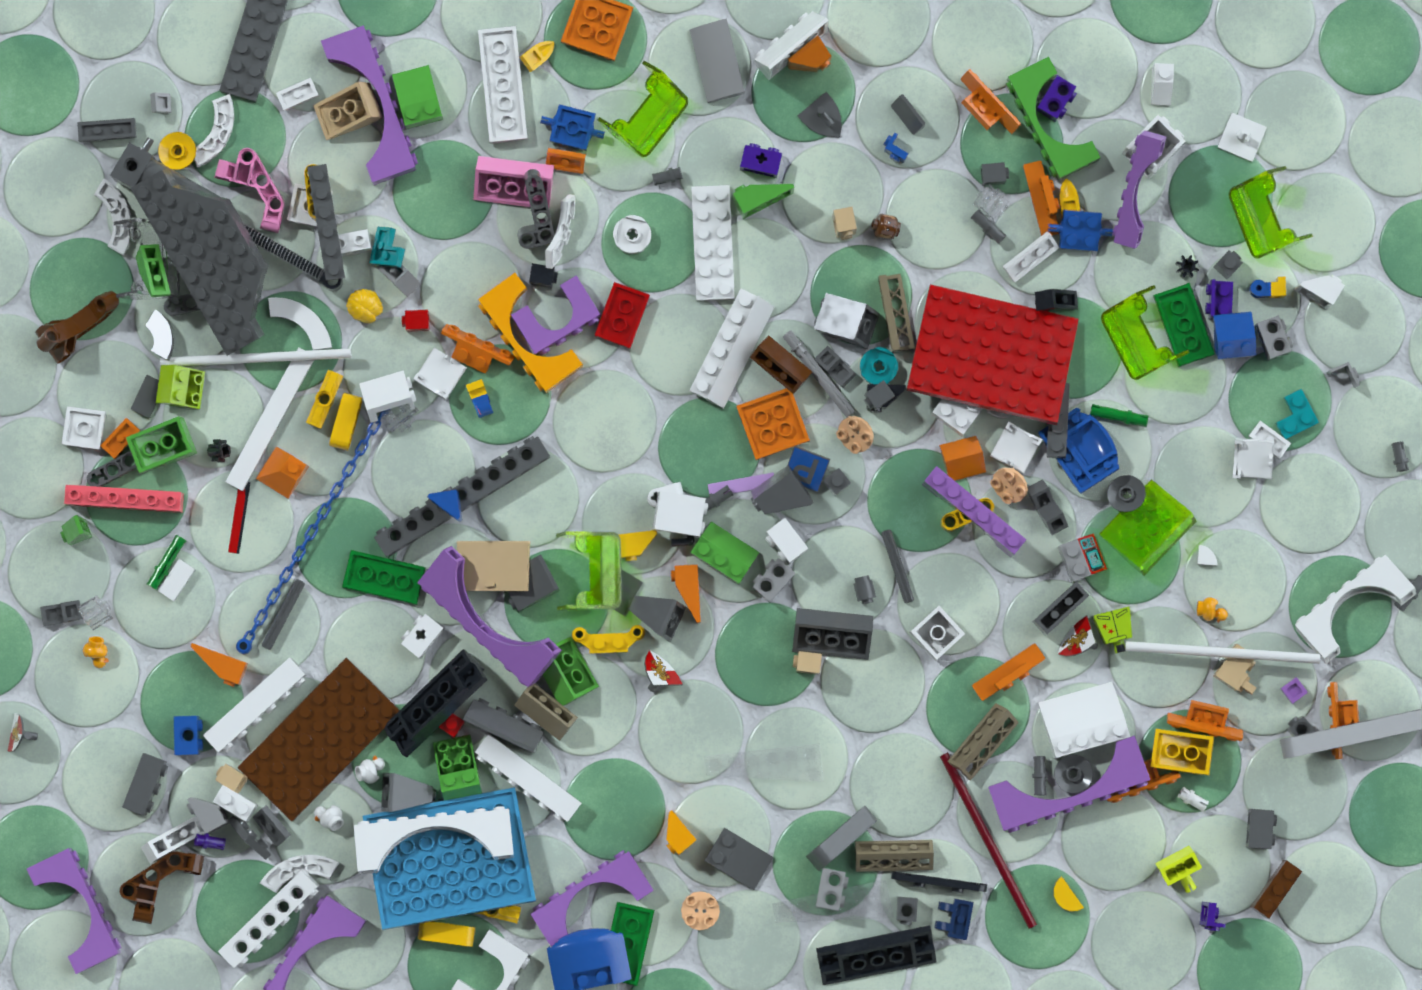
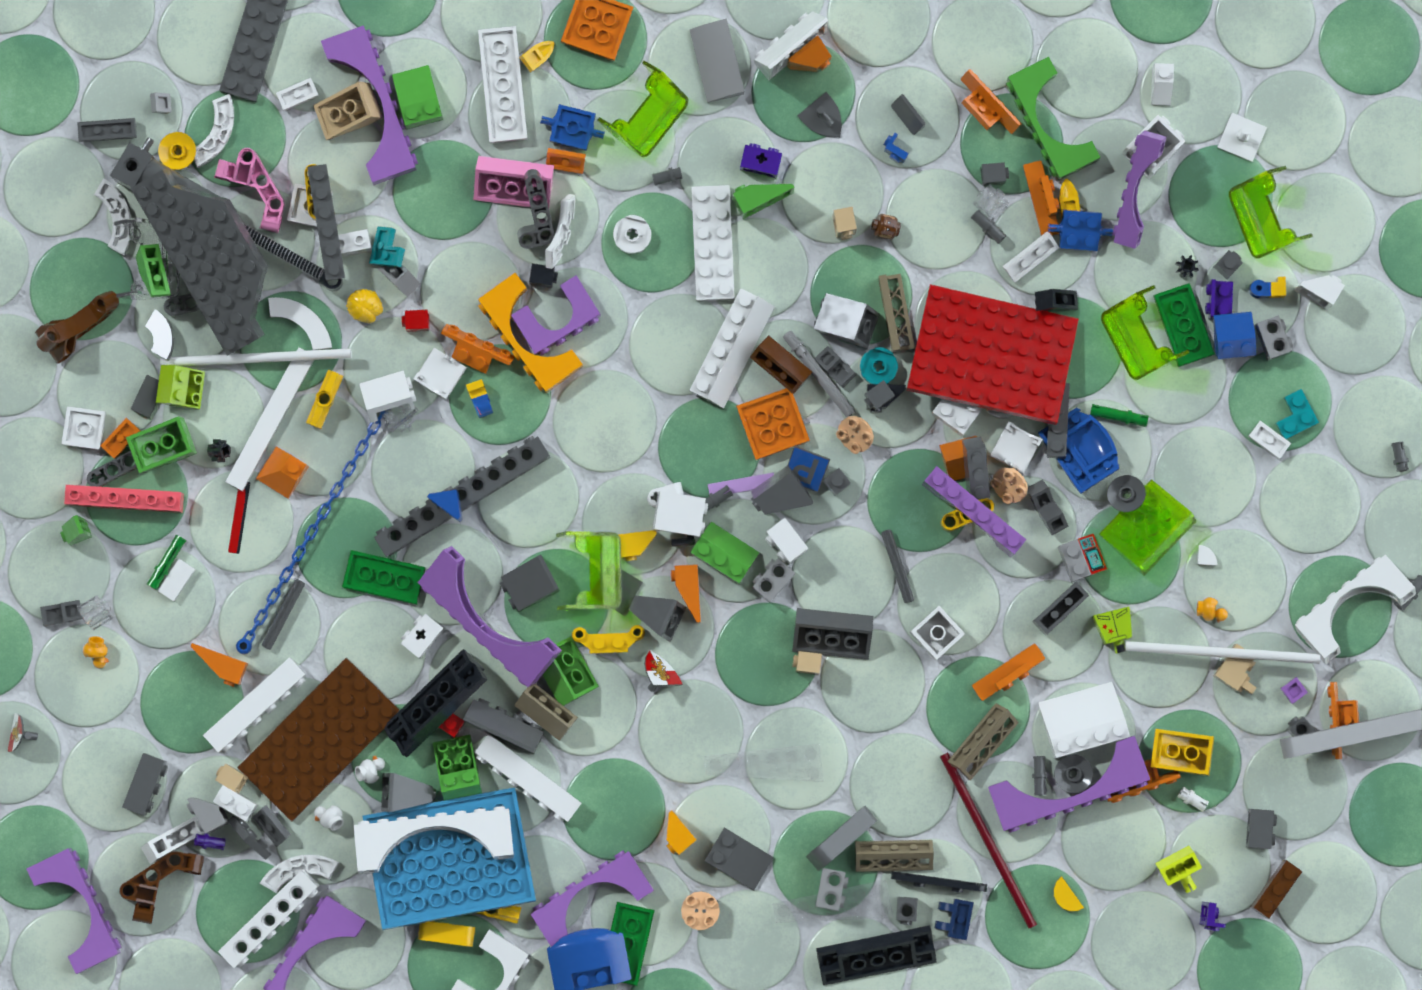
blue brick [174,716,203,755] -> none
yellow beam [329,393,363,451] -> none
tan container [457,541,530,591] -> none
red plate [595,282,650,349] -> none
dark grey brick [853,575,876,605] -> none
dark purple brick [1036,75,1077,122] -> none
shield [1058,615,1098,657] -> none
orange bracket [1167,700,1243,741] -> none
white piece [1232,438,1274,479] -> none
light grey bracket [1326,362,1360,388] -> none
none -> dark grey brick [962,437,990,500]

